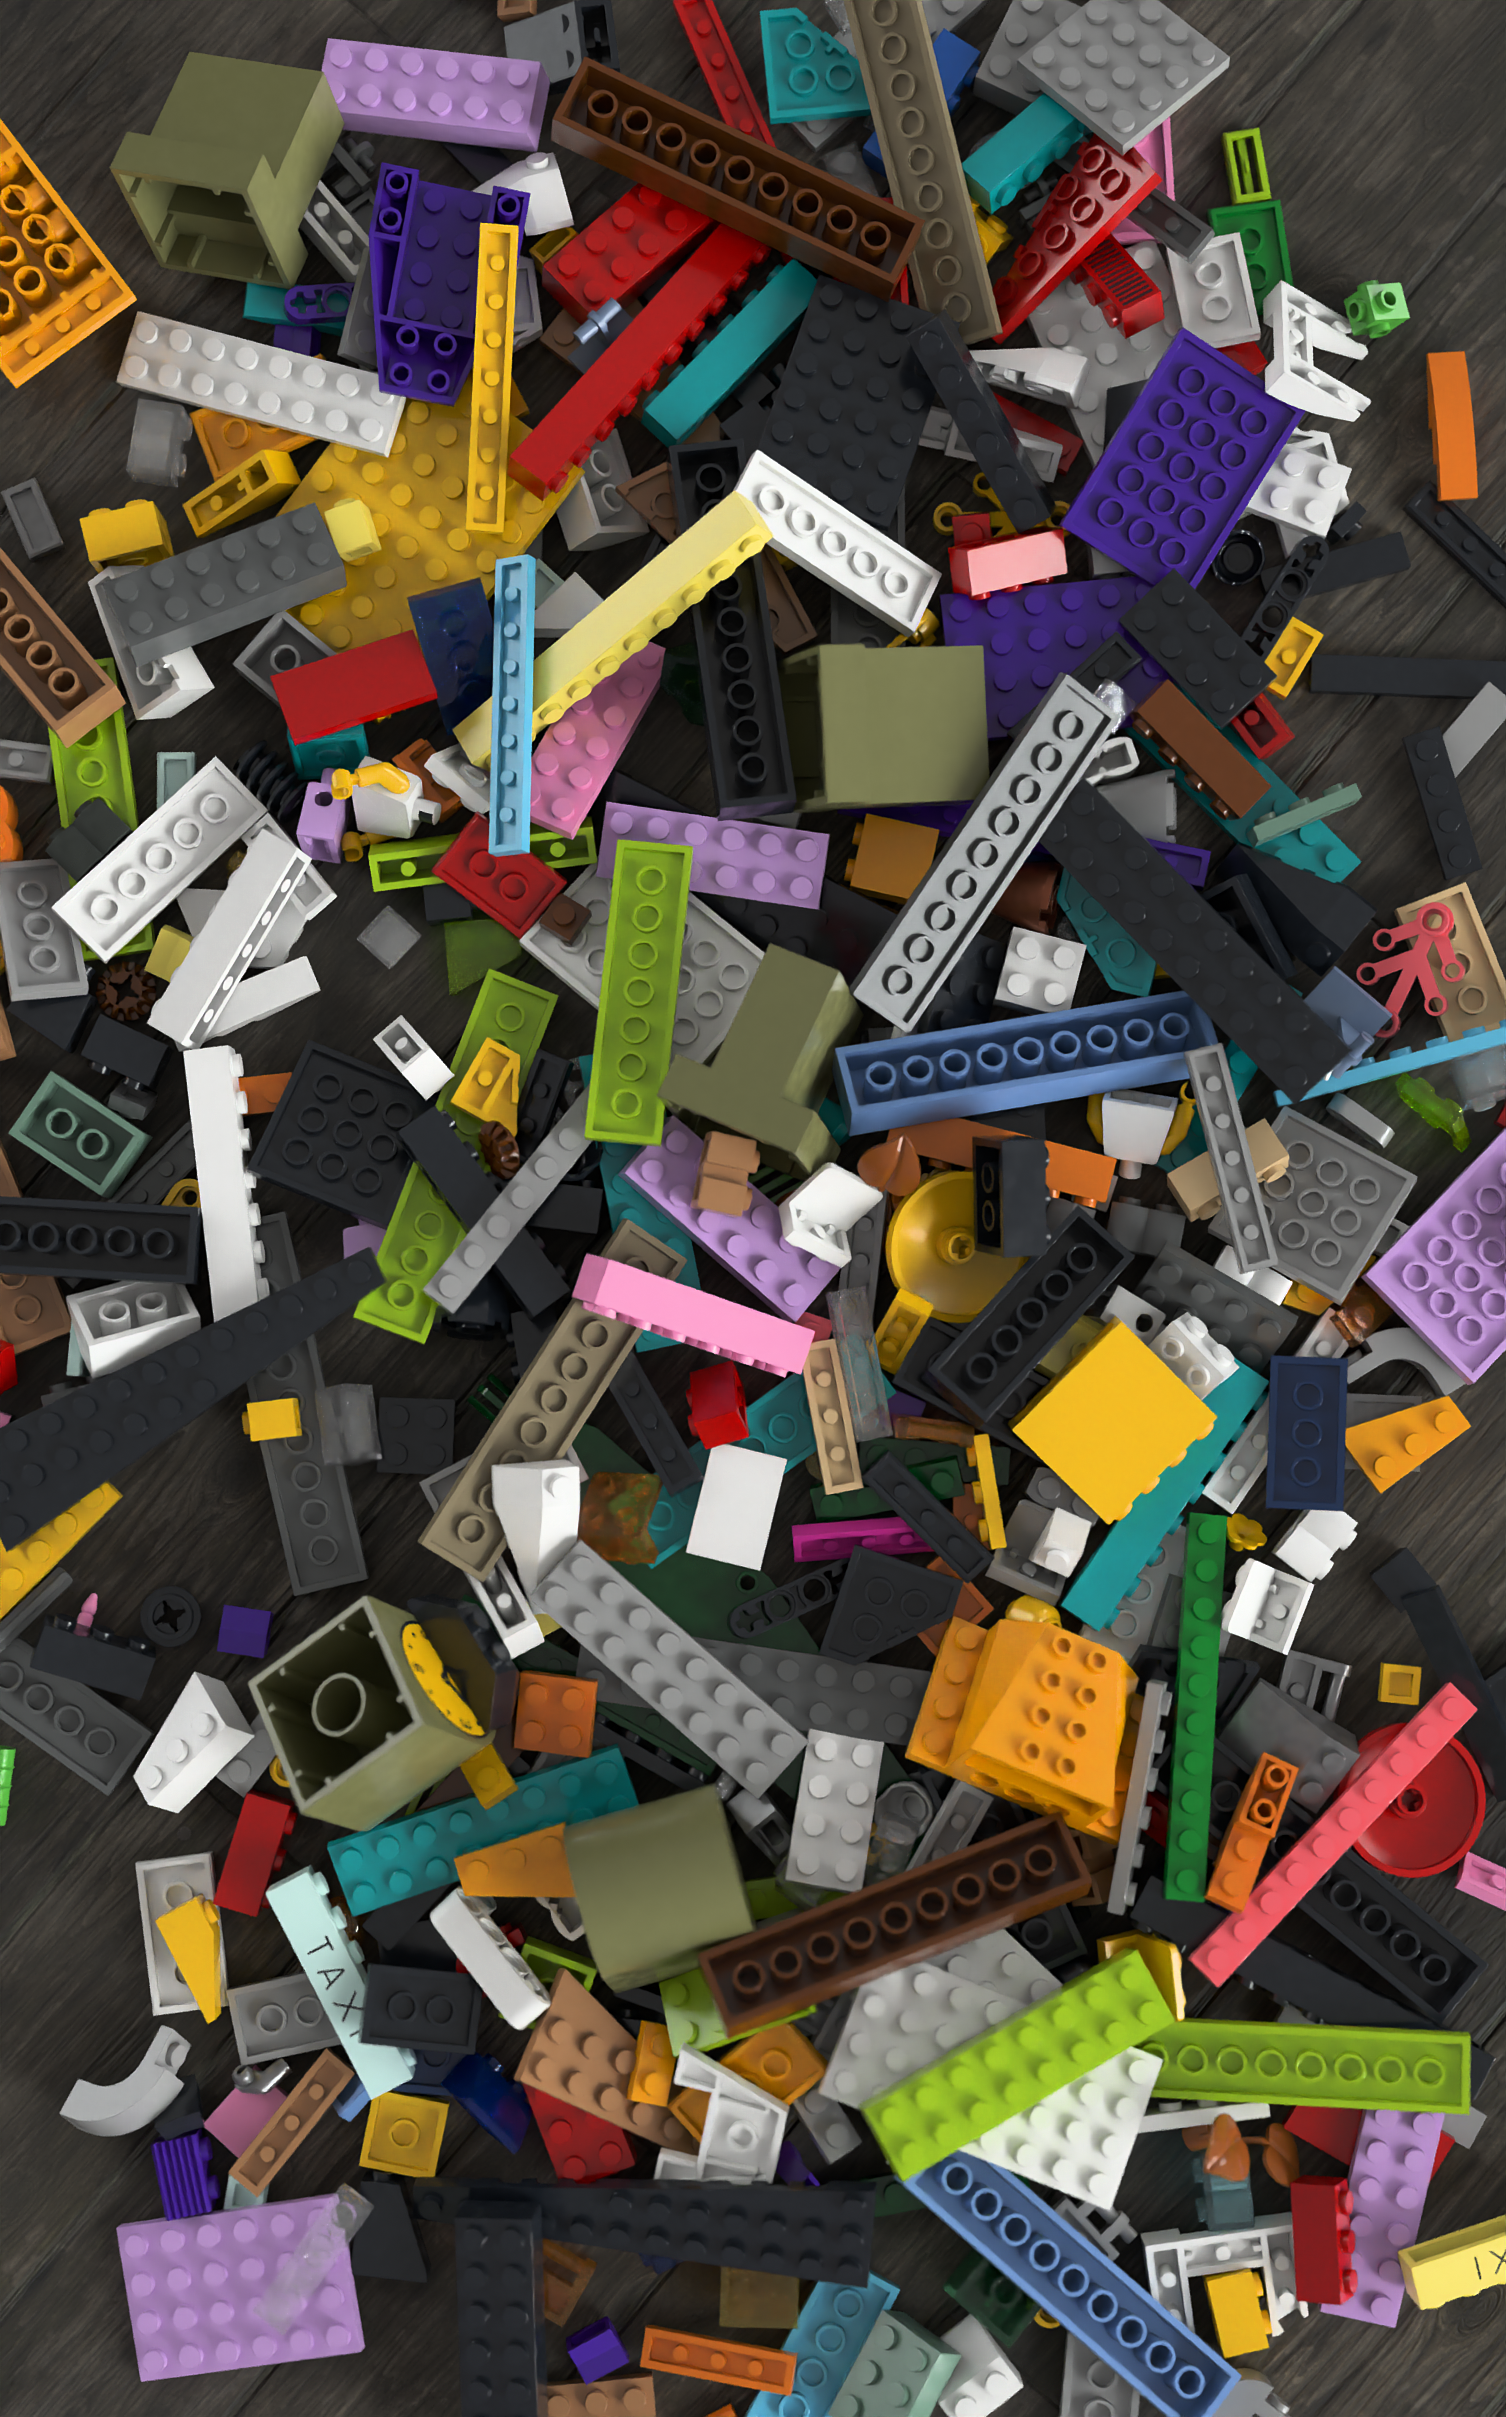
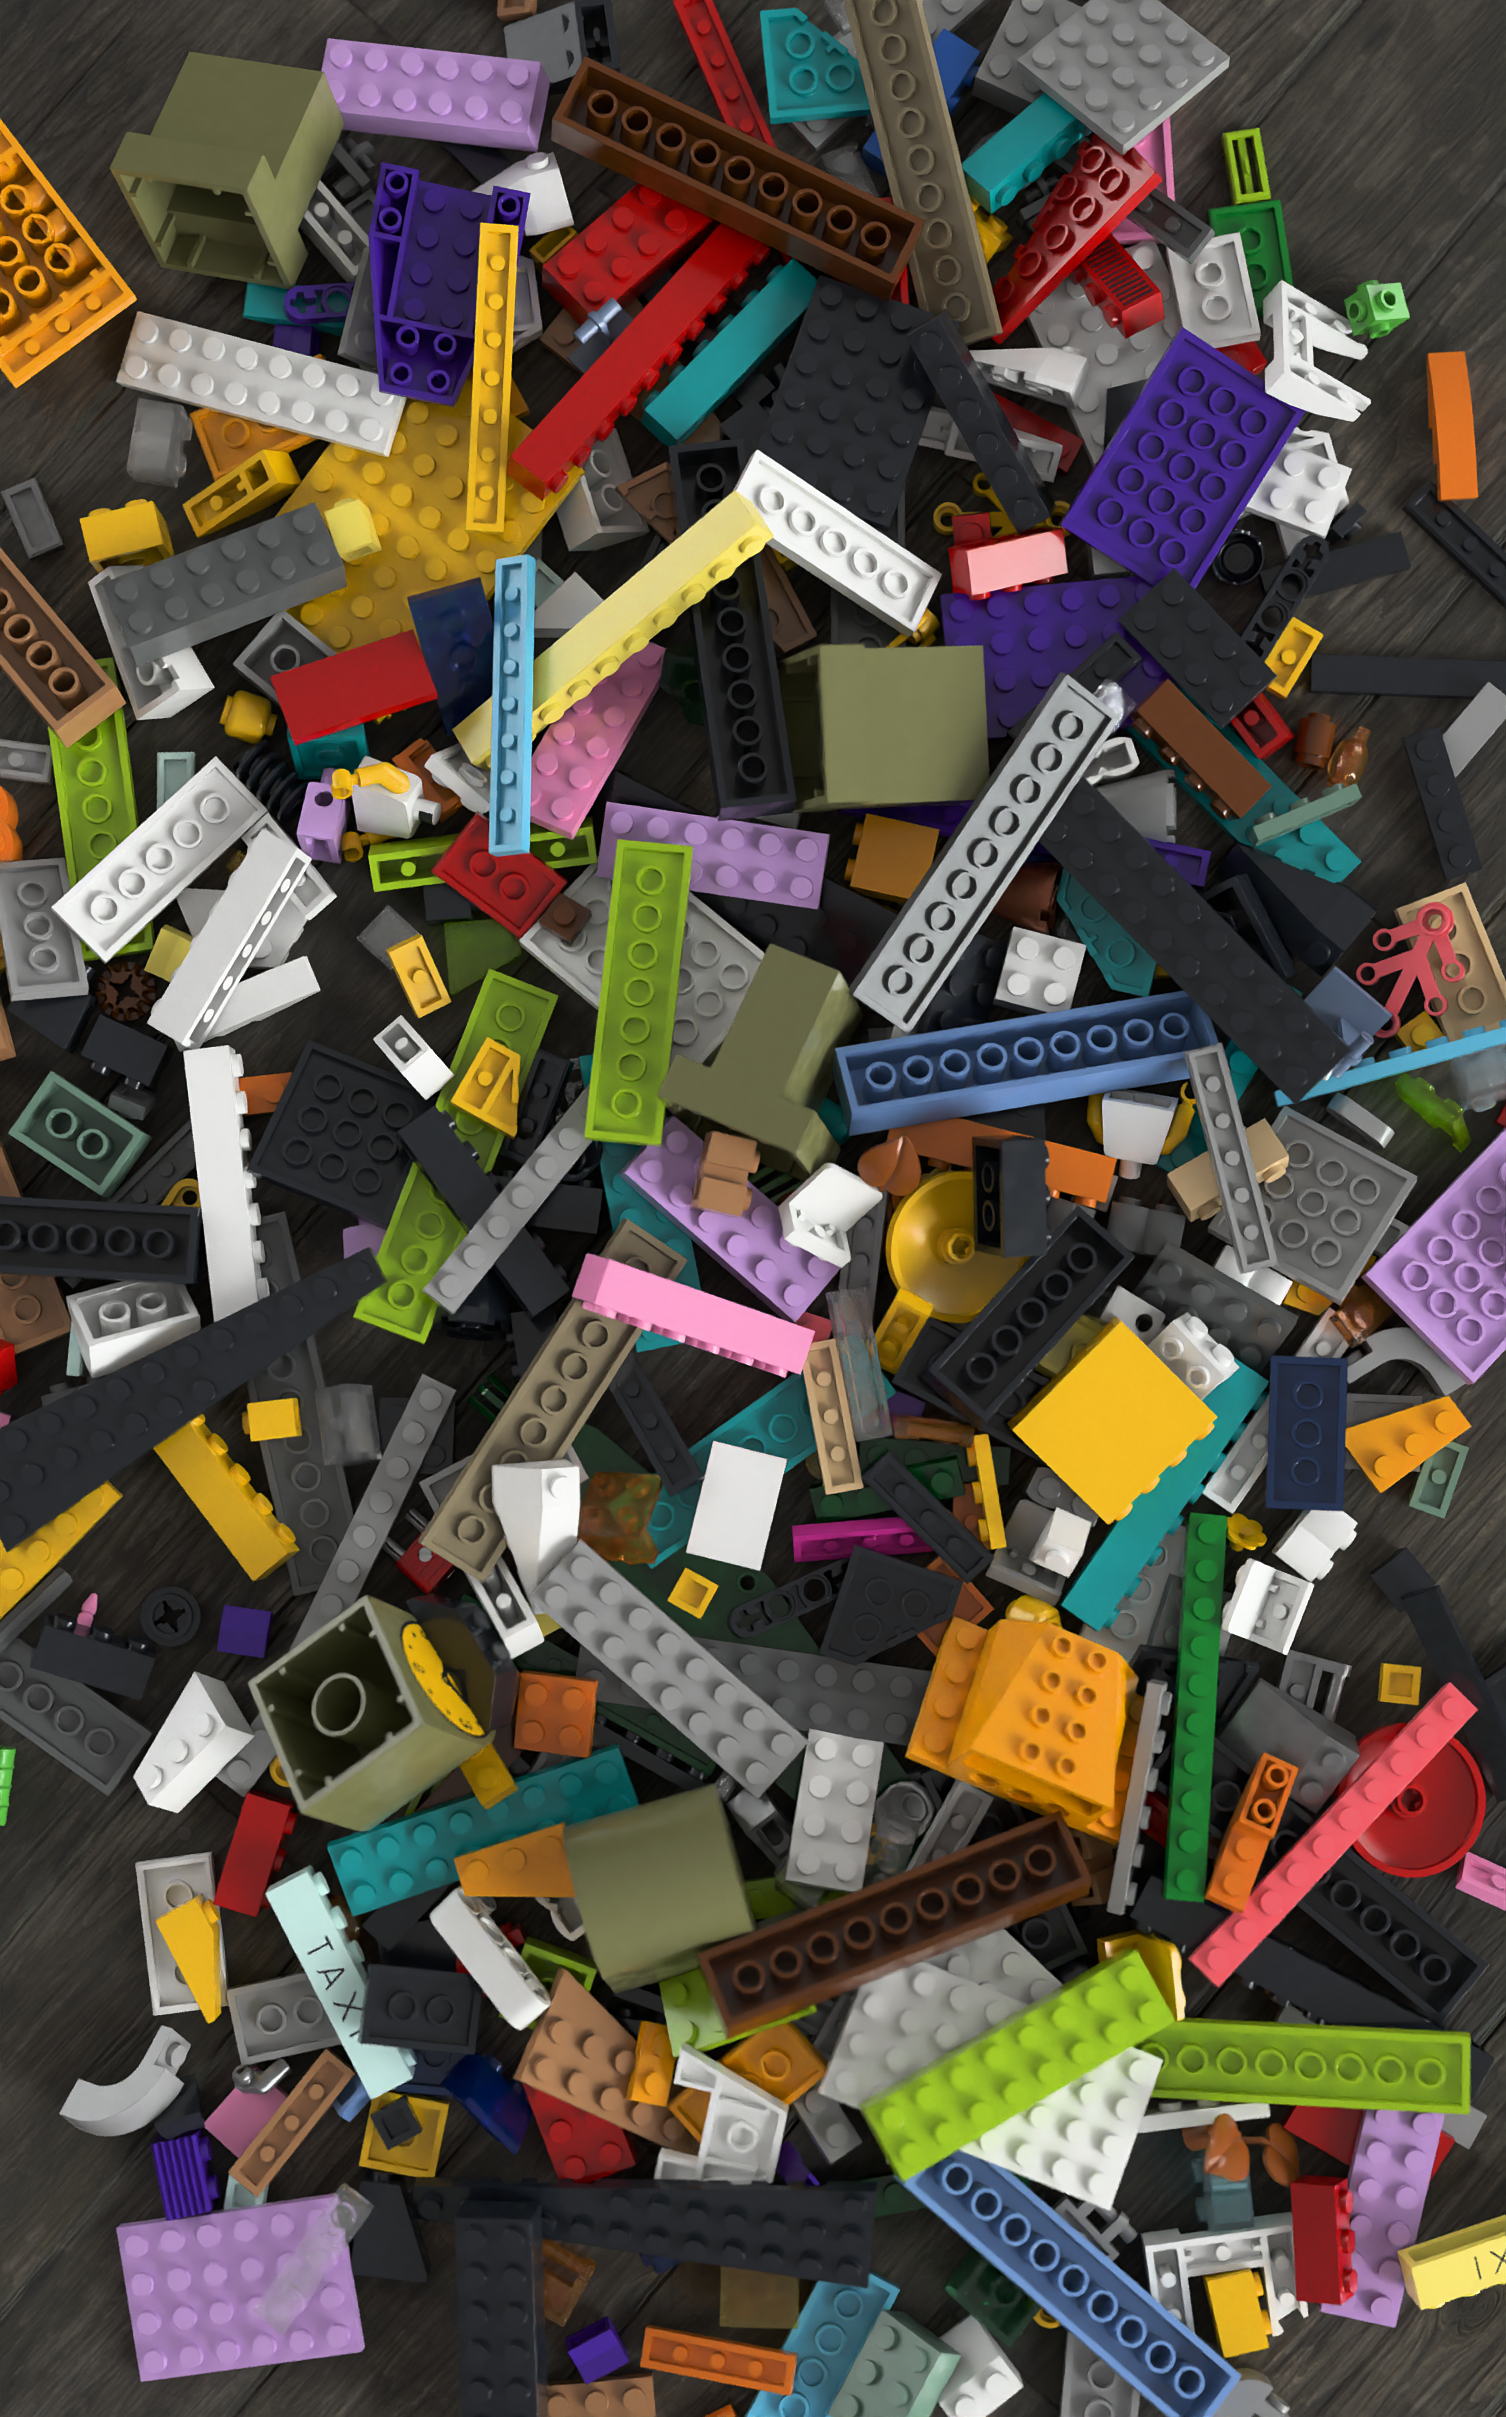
pearl dark grey brick [45,798,133,882] -> none
reddish brown gear [478,1120,520,1180] -> none
red brick [686,1360,749,1449] -> none
none -> yellow brick [153,1414,300,1582]
none -> yellow head [219,690,277,744]
none -> light grey plate [290,1374,458,1650]
none -> black plate [370,2094,423,2150]
none -> red piece [382,1508,457,1595]
none -> yellow plate [385,933,451,1018]
none -> yellow plate [667,1567,719,1619]
none -> reddish brown brick [1292,712,1337,770]
none -> clear orange plant [1326,726,1371,787]
none -> yellow plate [1394,1010,1444,1053]
none -> sand green plate [1406,1441,1469,1519]

